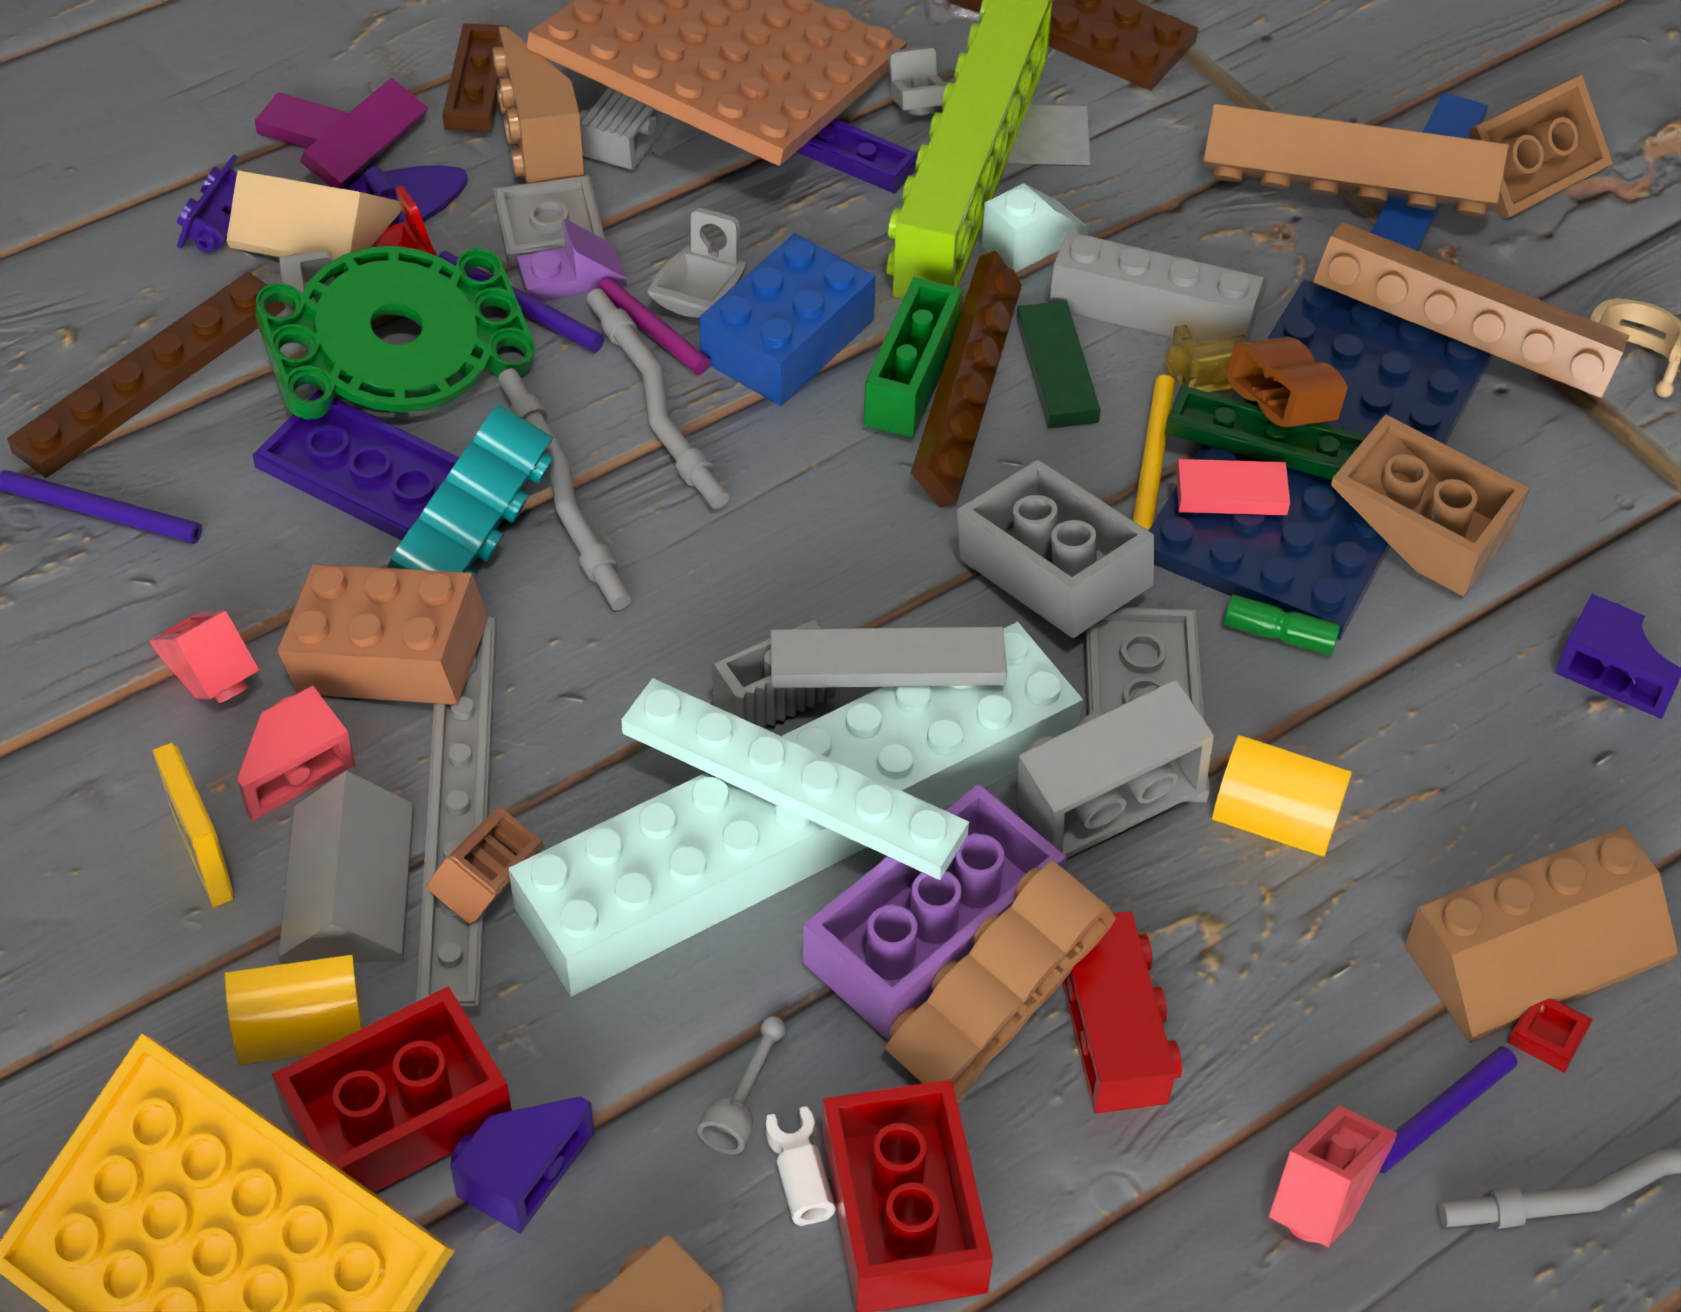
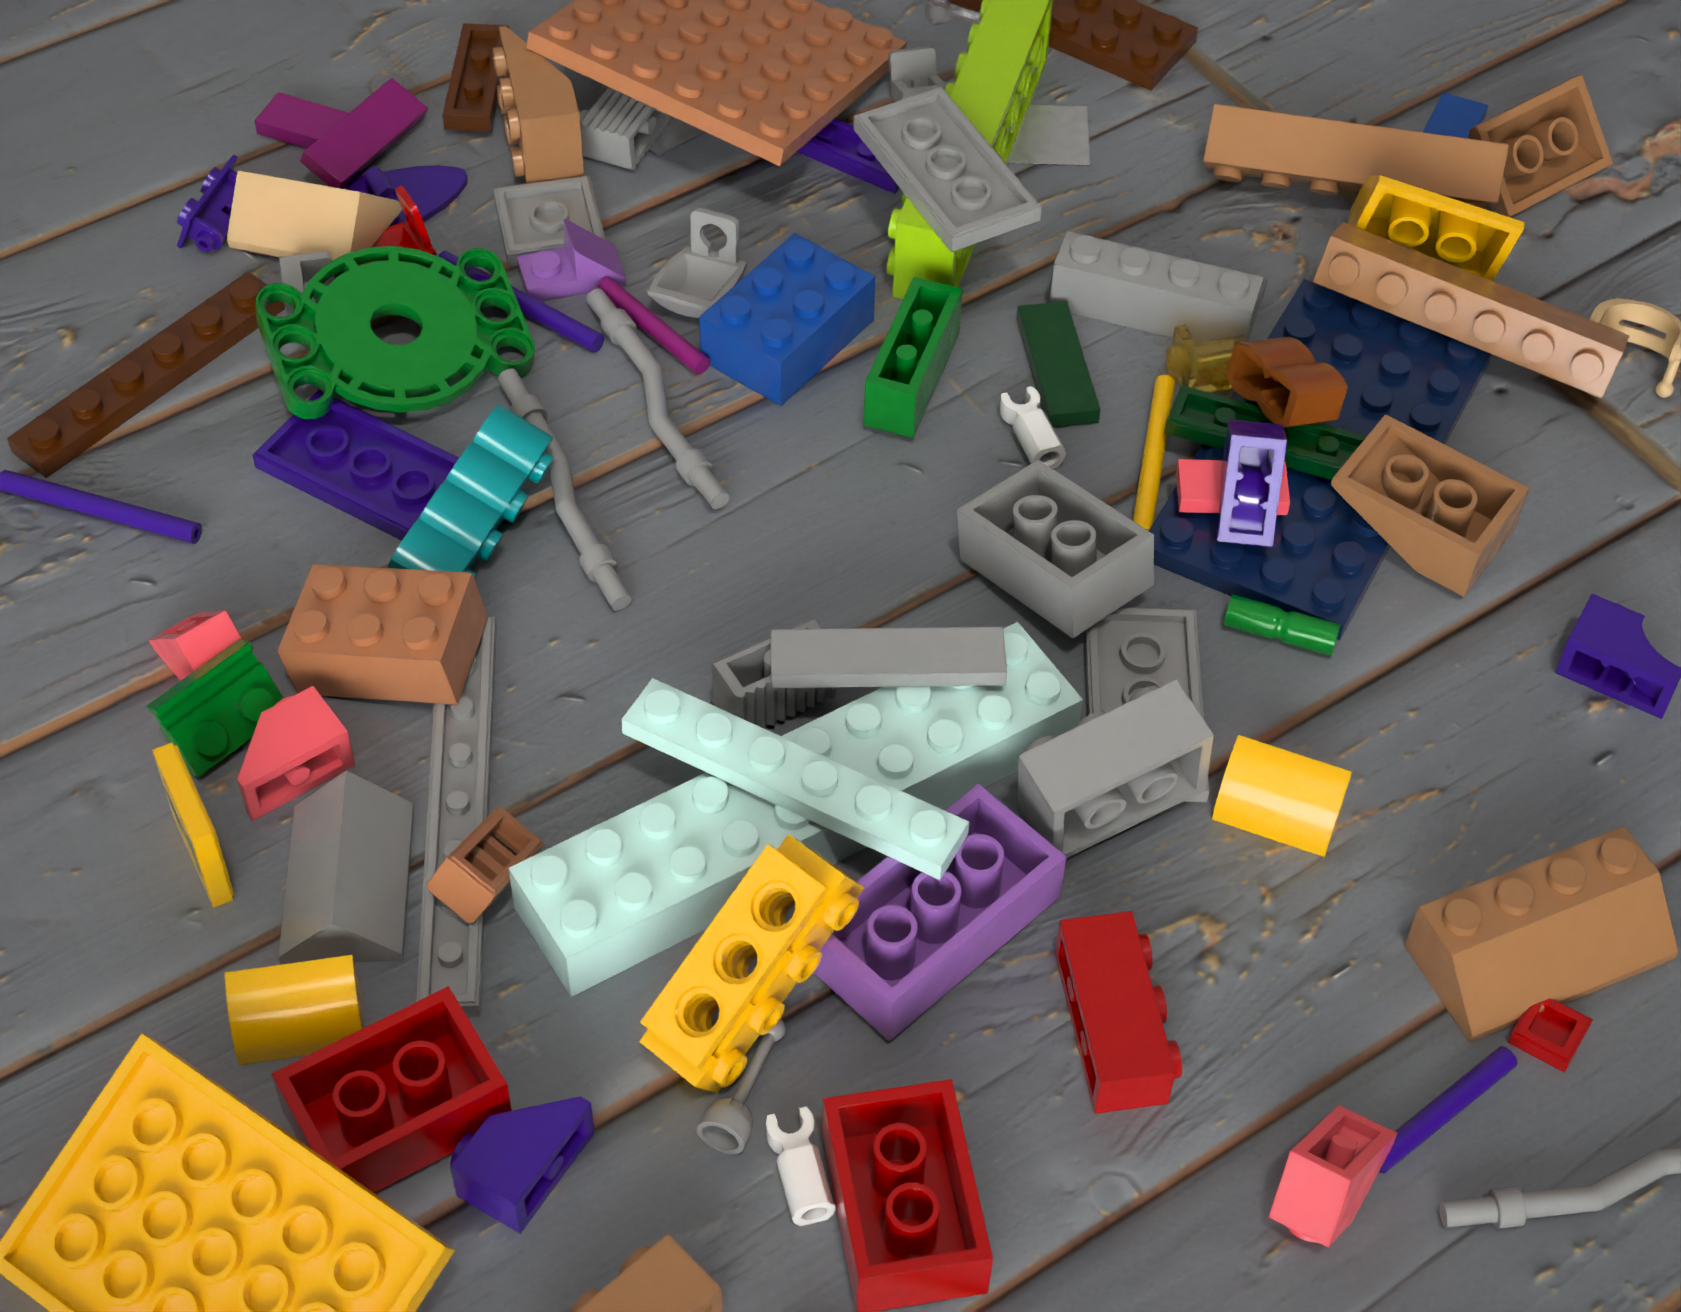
medium nougat brick [884,860,1116,1100] -> none
reddish brown plate [911,250,1022,507] -> none
light aqua slope [981,183,1089,272] -> none
none -> green plate [146,639,283,777]
none -> yellow brick [639,834,865,1093]
none -> light grey tile [854,87,1042,252]
none -> white bar [1000,386,1066,469]
none -> arch [1216,419,1287,547]
none -> yellow slope [1348,175,1525,281]

